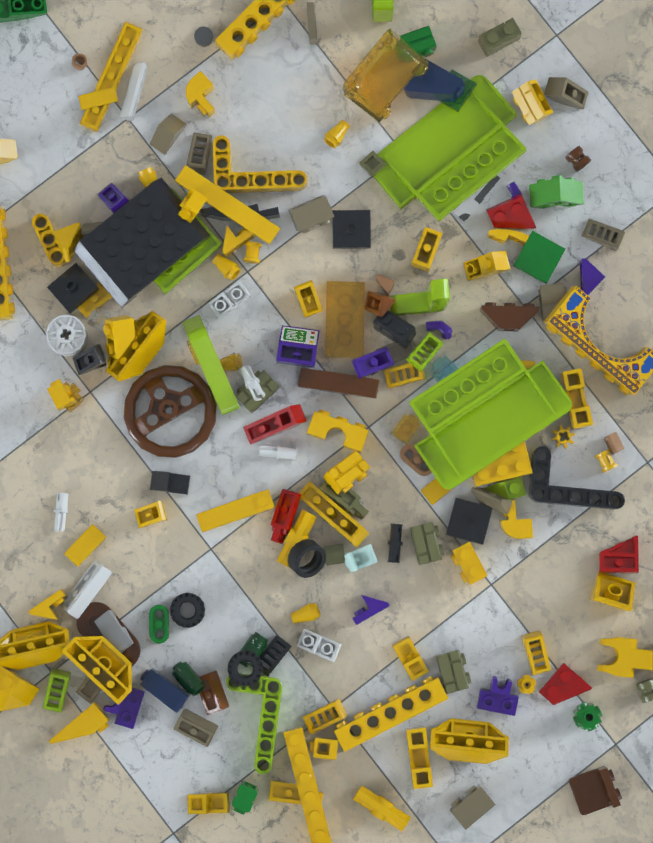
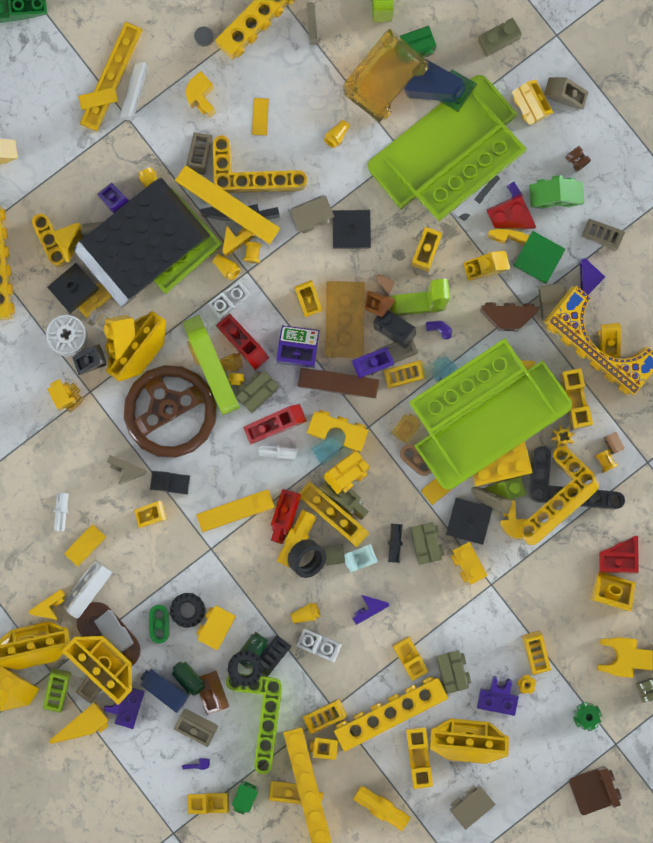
medium nougat hinge [72,54,87,71] -> none
dark tan slope [150,114,187,155] -> none
yellow brick [178,188,208,223] -> none
white axle [240,365,265,401] -> none
olive tile [359,151,386,178] -> none
lime slope [406,332,444,372] -> none
red wing [539,663,592,705] -> none
none -> dark tan slope [107,455,147,485]
none -> dark purple hand [182,758,210,770]
none -> yellow brick [196,605,236,651]
none -> red slope [215,313,269,370]
none -> yellow plate [228,373,245,385]
none -> yellow sticker [252,98,269,136]
none -> clear light blue brick [311,436,342,466]
none -> yellow beam [520,446,599,545]
none -> yellow slope [598,323,621,358]

